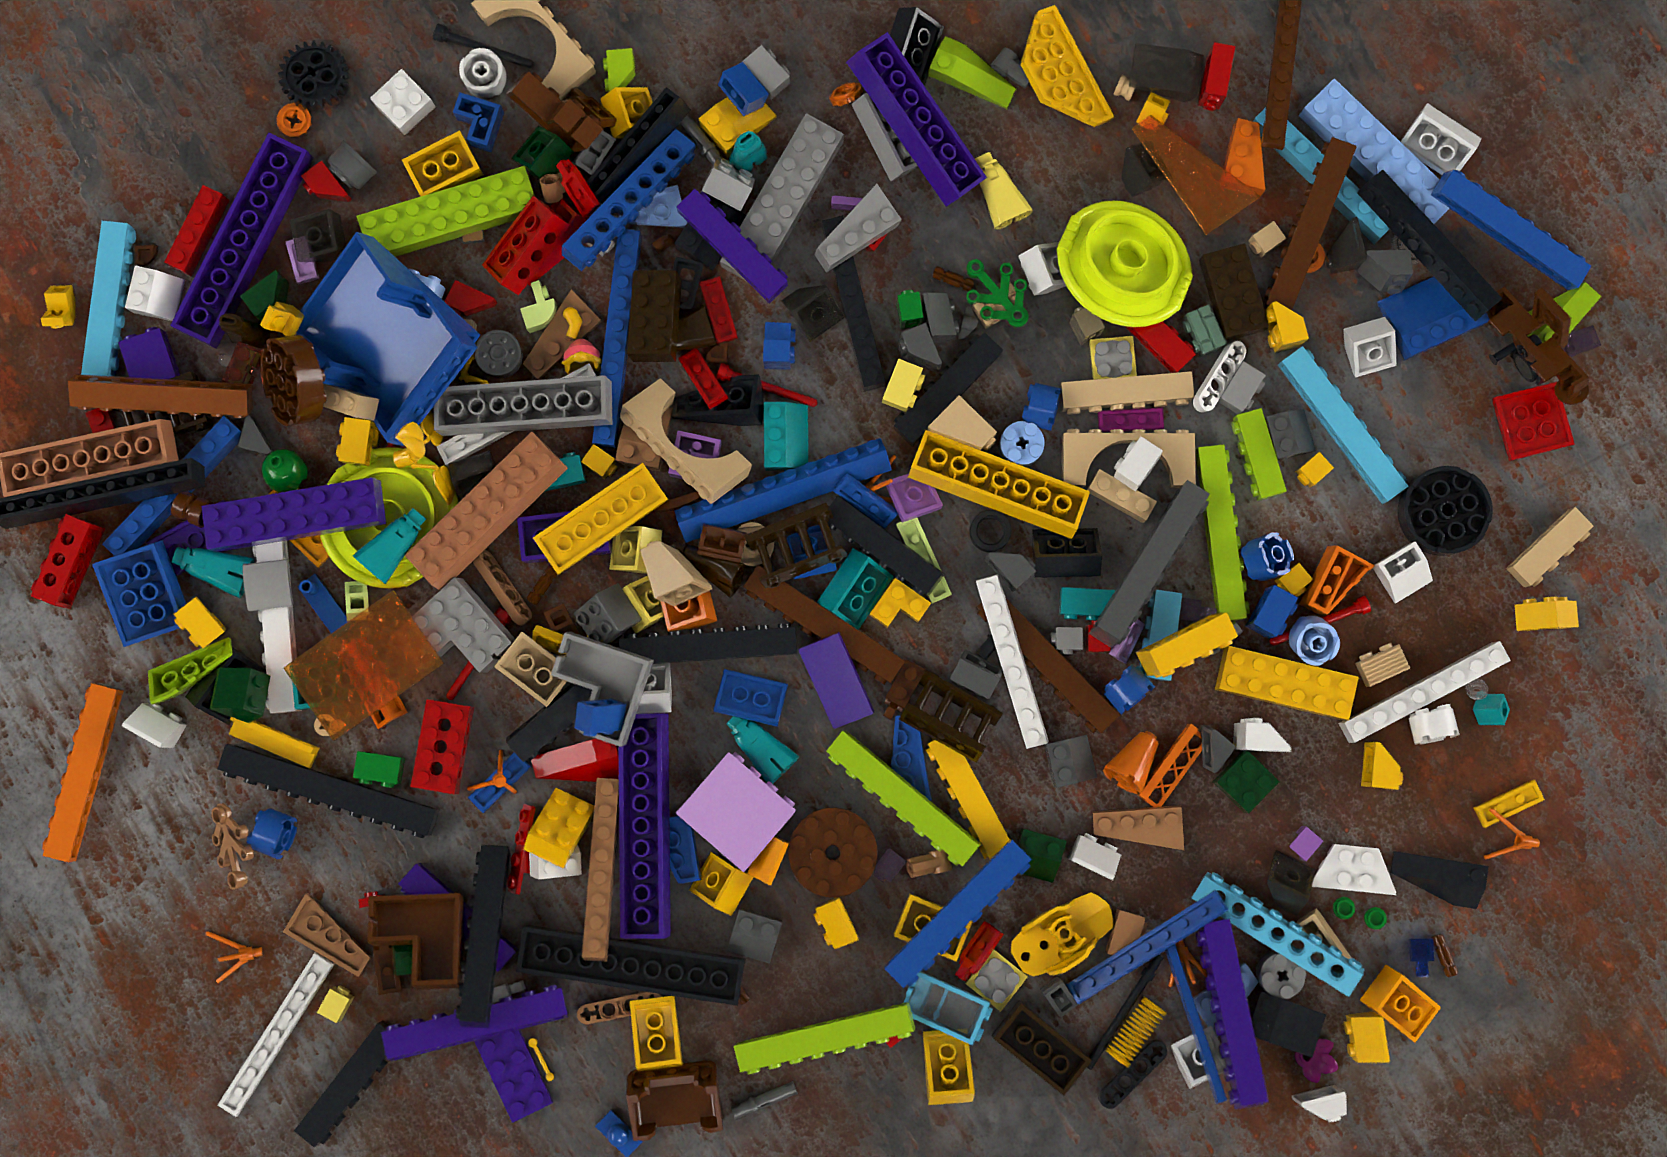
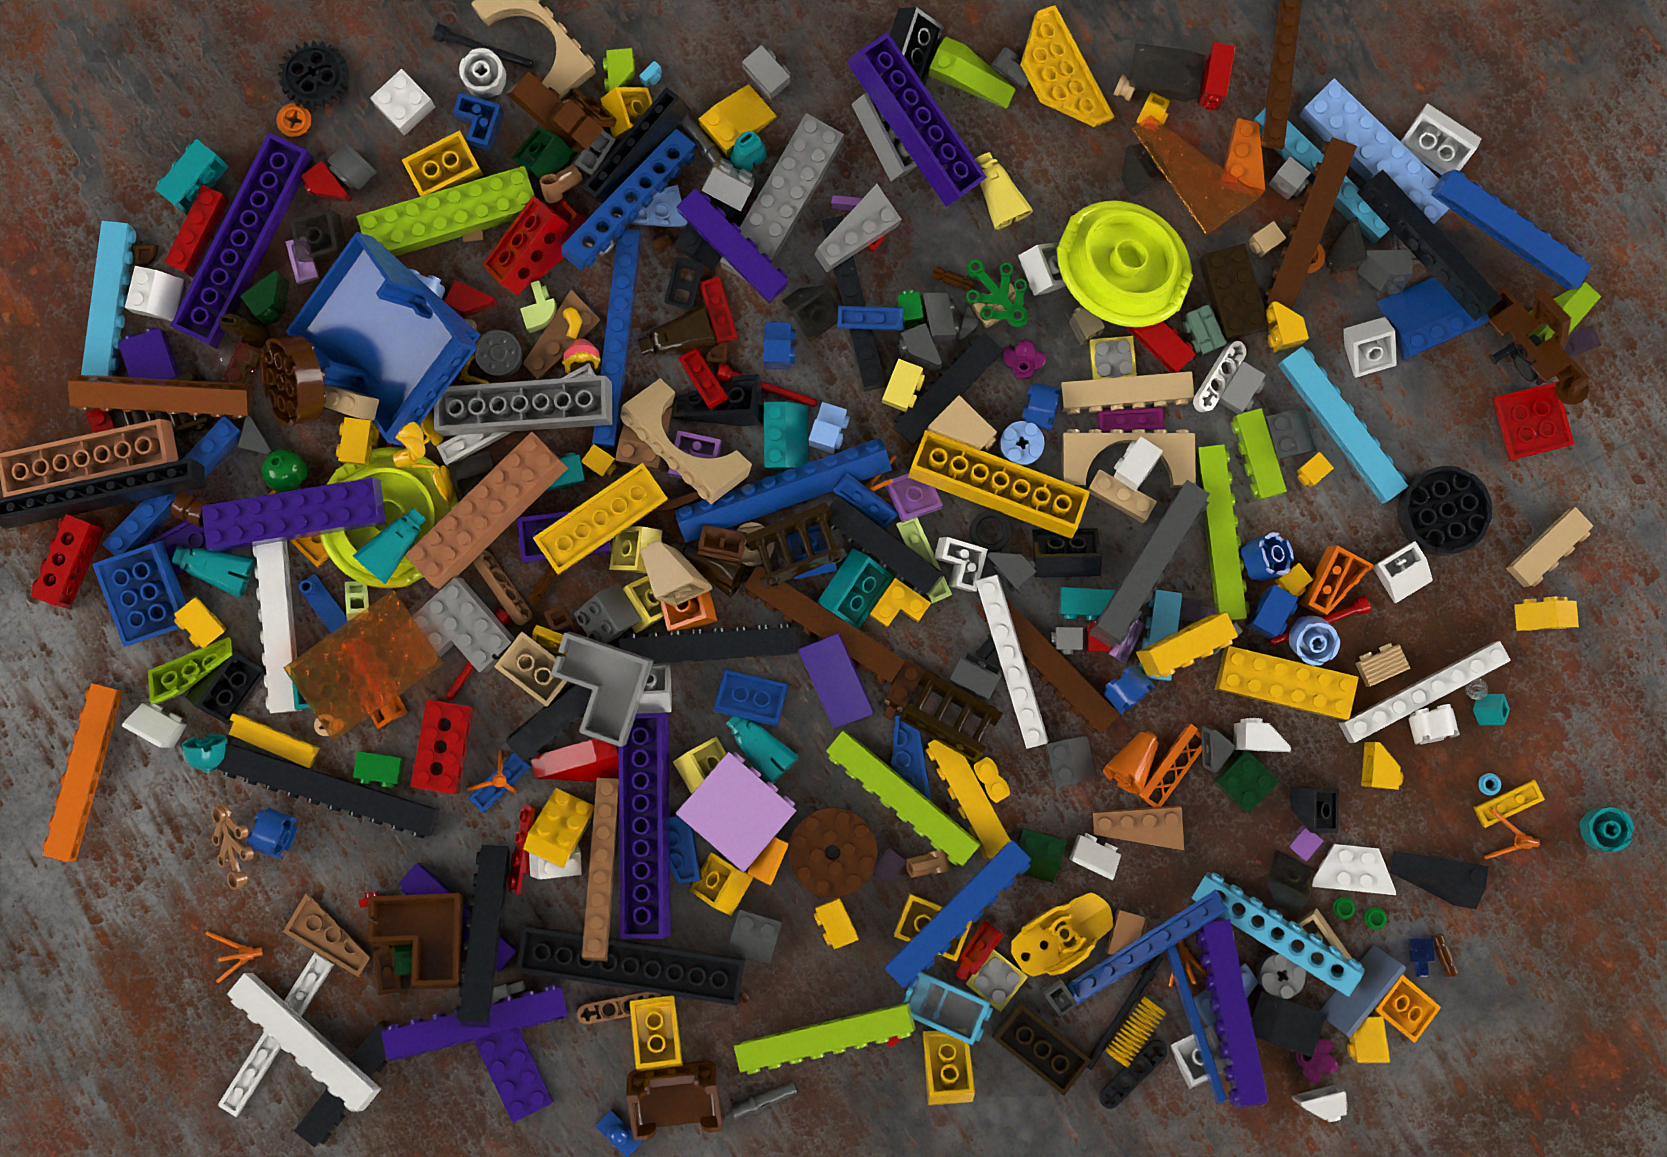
yellow brick [41,285,76,329] -> none
dark green slope [210,668,271,723] -> none
light grey slope [243,559,294,611] -> none
yellow brick [260,301,304,336] -> none
light yellow brick [317,986,354,1023] -> none
yellow hinge [528,1038,555,1081] -> none
red hinge [556,159,601,218] -> none
blue brick [575,698,626,736] -> none
dark brown brick [627,270,682,362] -> none
blue brick [718,62,769,116] -> none
orange gear [829,82,863,106] -> none
none -> teal brick [155,139,229,215]
none -> teal cylinder [182,734,228,773]
none -> white brick [227,973,381,1112]
none -> medium azure plate [639,61,662,87]
none -> light yellow slope [673,736,727,794]
none -> light blue brick [809,402,850,454]
none -> blue tile [837,306,904,331]
none -> white brick [934,537,988,592]
none -> yellow brick [972,757,1010,803]
none -> magenta plate [1002,339,1046,380]
none -> light grey brick [1268,157,1311,200]
none -> black slope [1290,787,1339,833]
none -> sand blue tile [1319,945,1407,1038]
none -> medium azure plate [1478,773,1501,795]
none -> teal brick [1579,807,1634,852]

